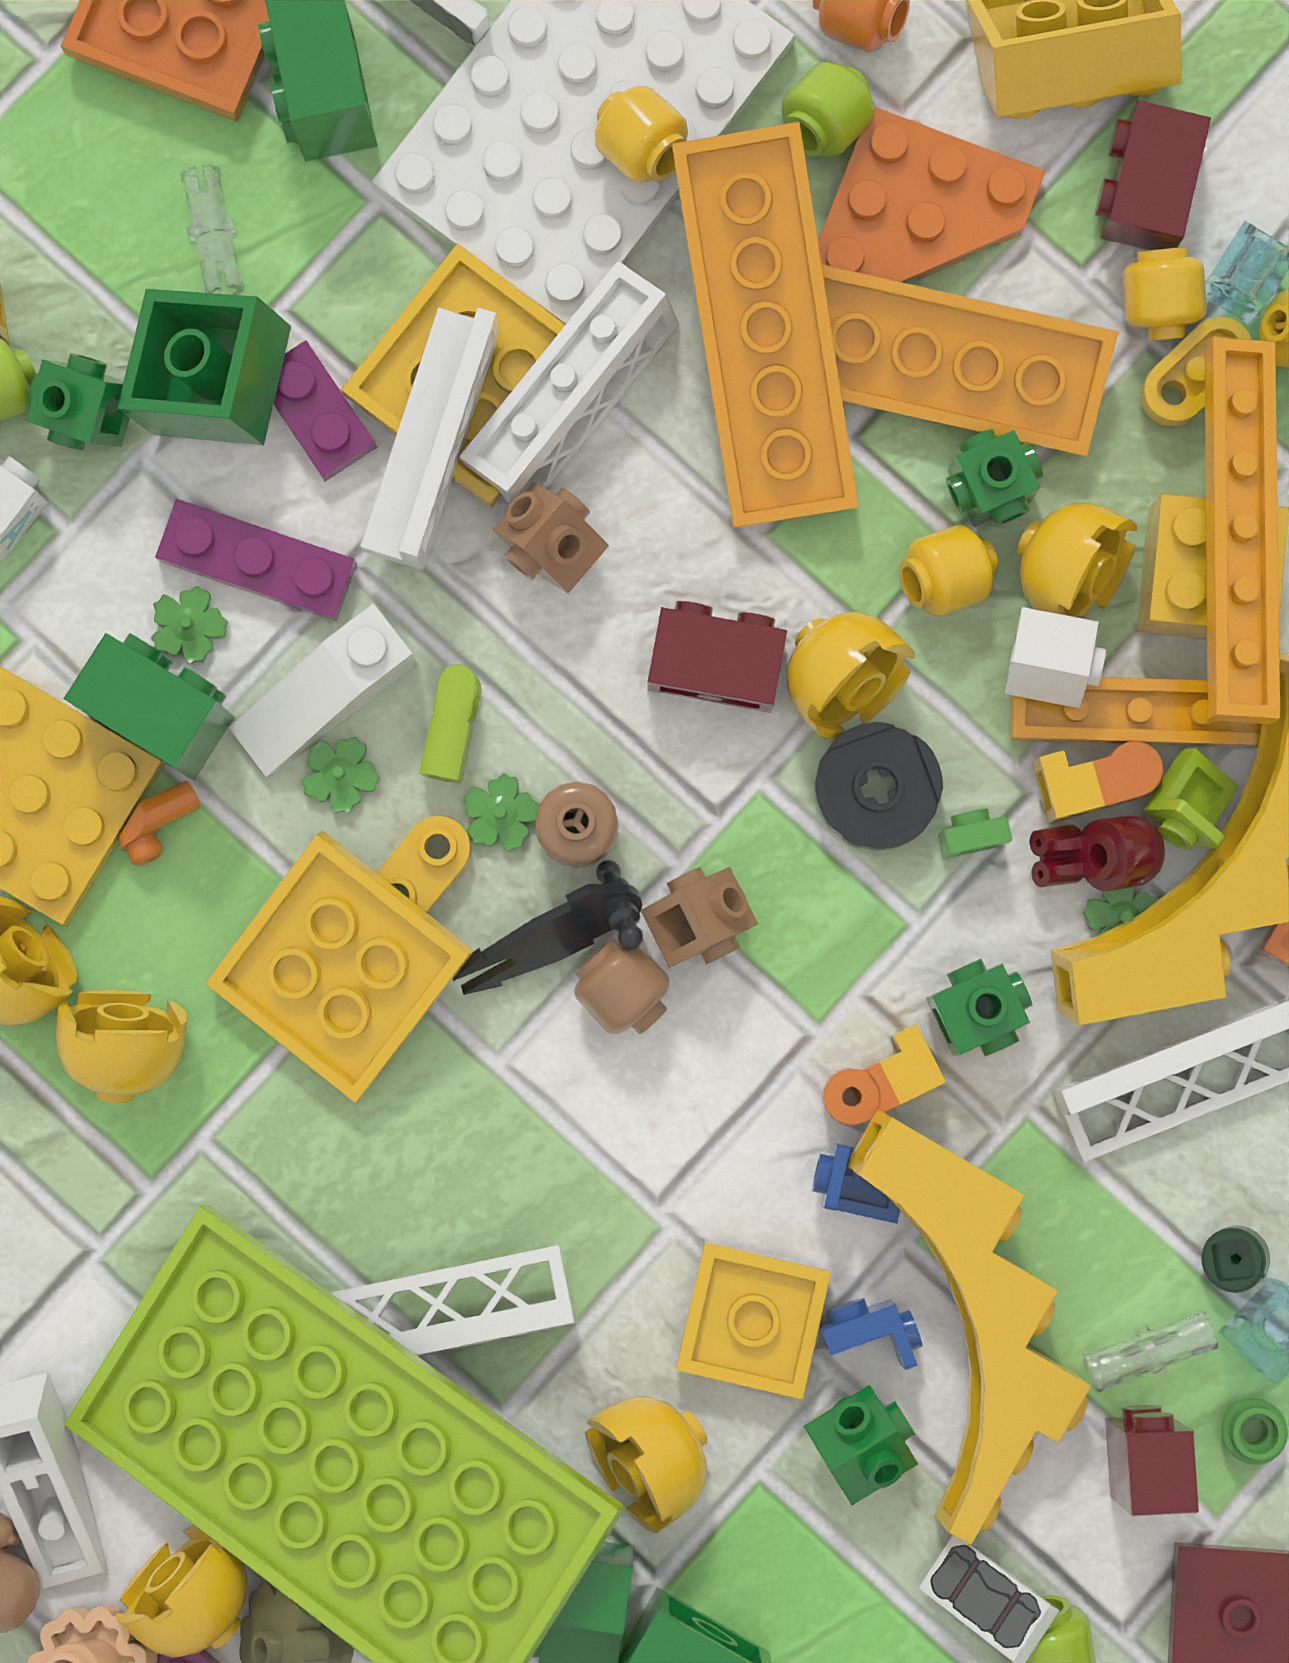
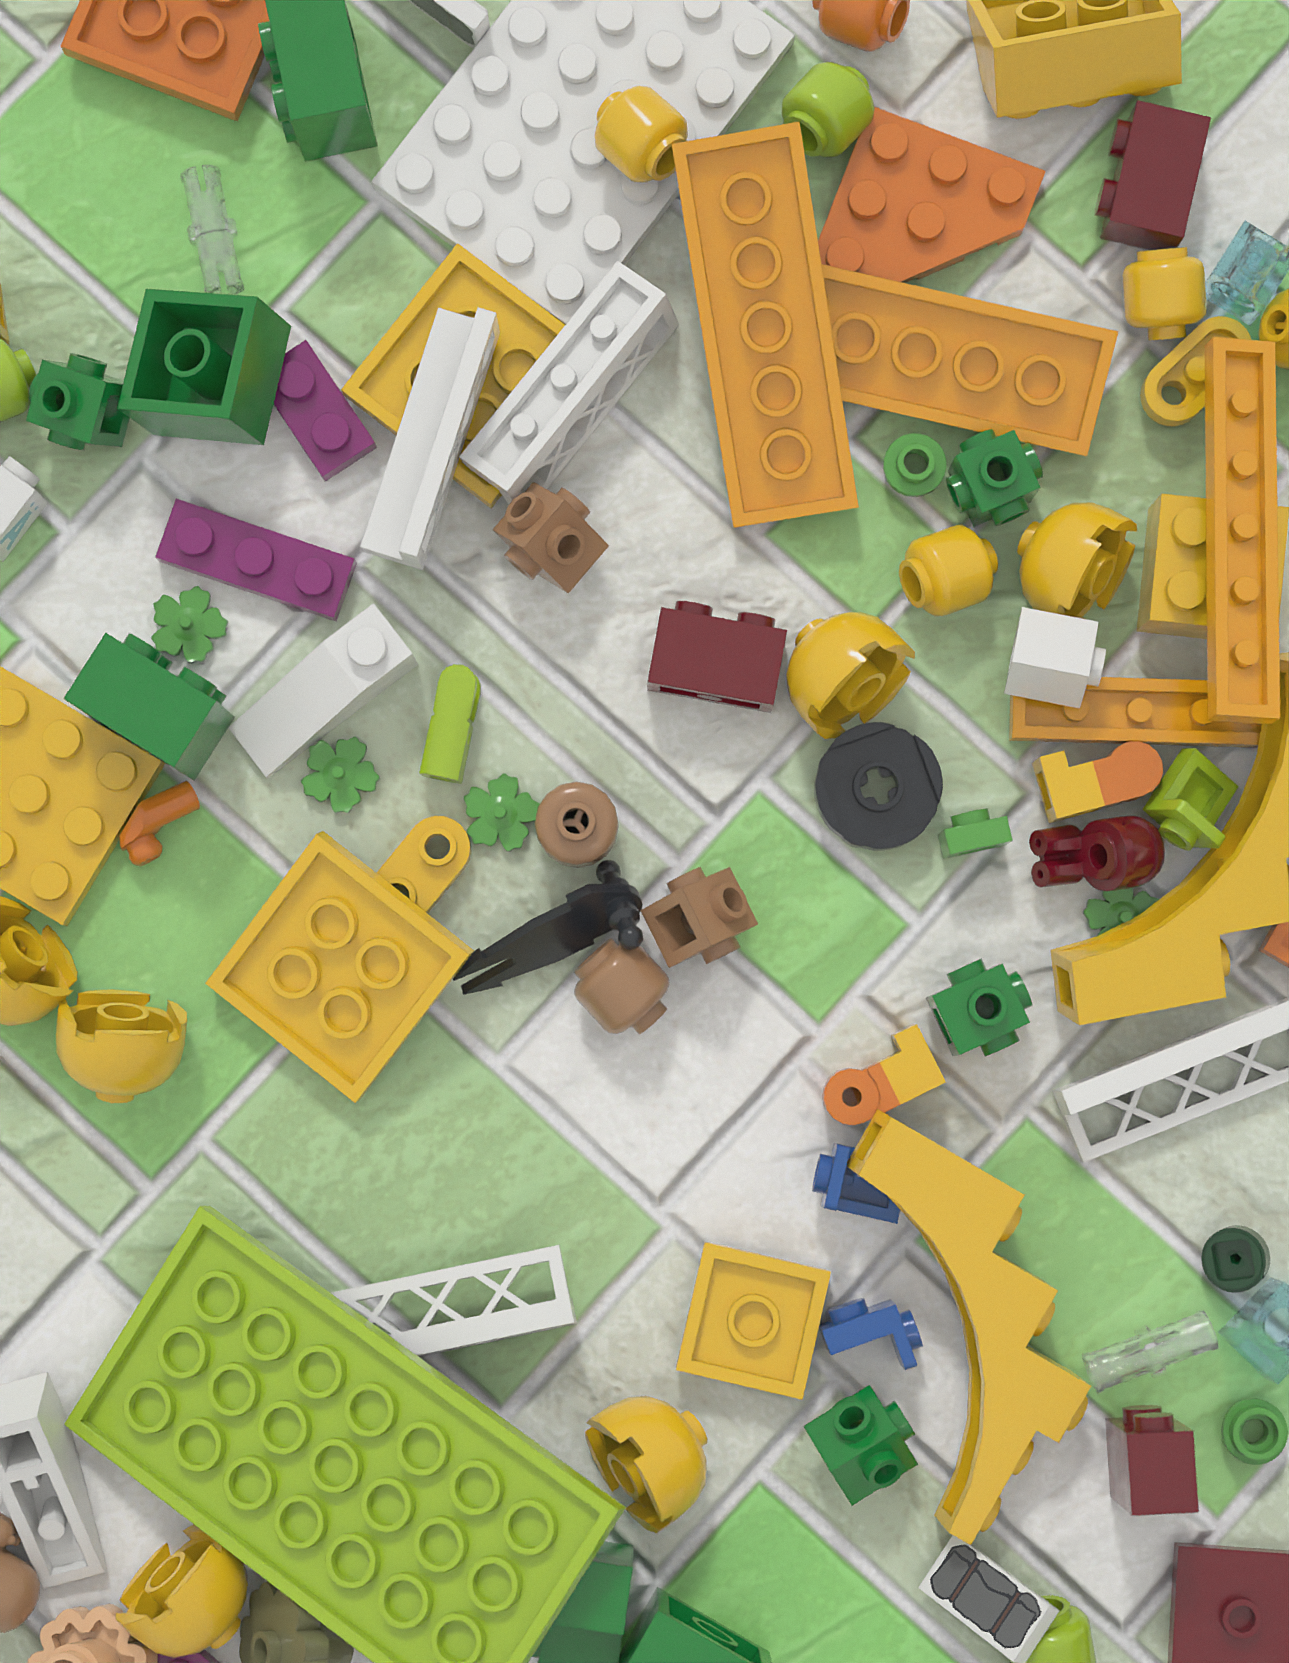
none -> bright green plate [883,433,947,497]

